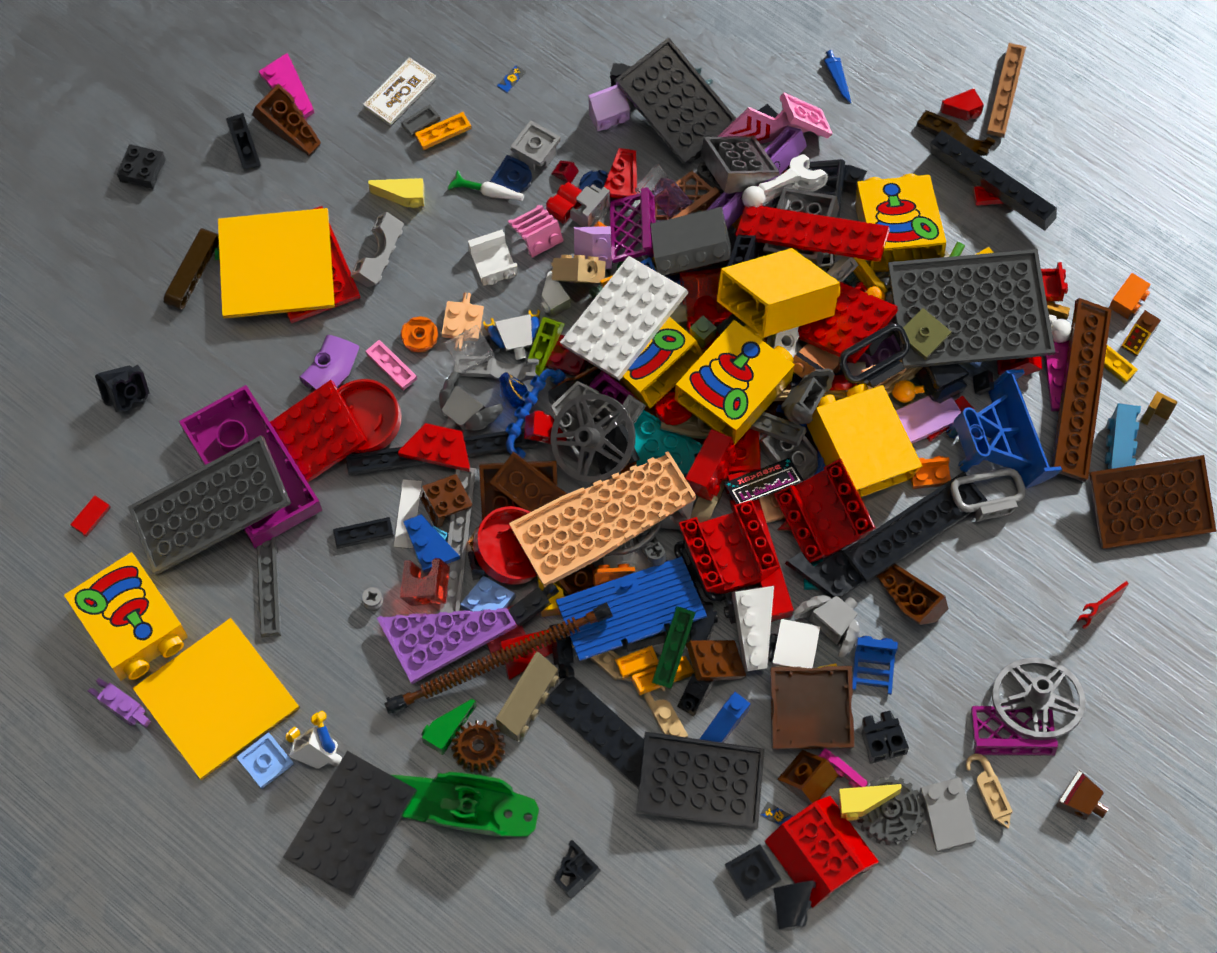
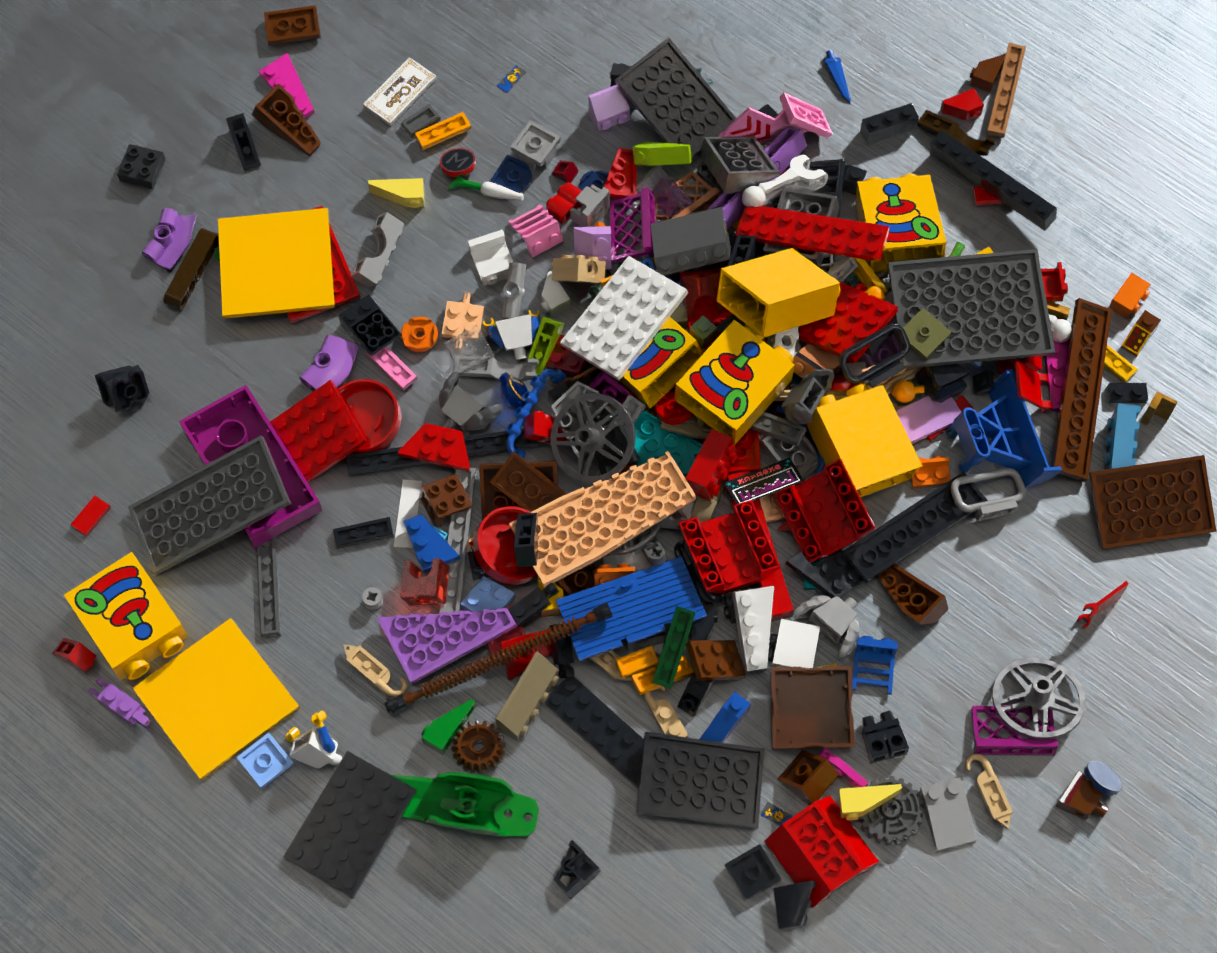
none -> red slope [52,637,97,672]
none -> medium lavender panel [142,208,196,270]
none -> reddish brown plate [264,5,321,45]
none -> black slope [338,294,402,357]
none -> tan plate [343,644,407,697]
none -> tile [440,148,476,177]
none -> light grey piece [502,262,526,319]
none -> black slope [514,512,538,567]
none -> lime slope [633,141,692,166]
none -> black brick [860,103,919,145]
none -> reddish brown slope [969,55,1005,93]
none -> red flag [1015,361,1052,413]
none -> tile [1084,761,1122,796]
none -> black plate [1107,383,1148,403]

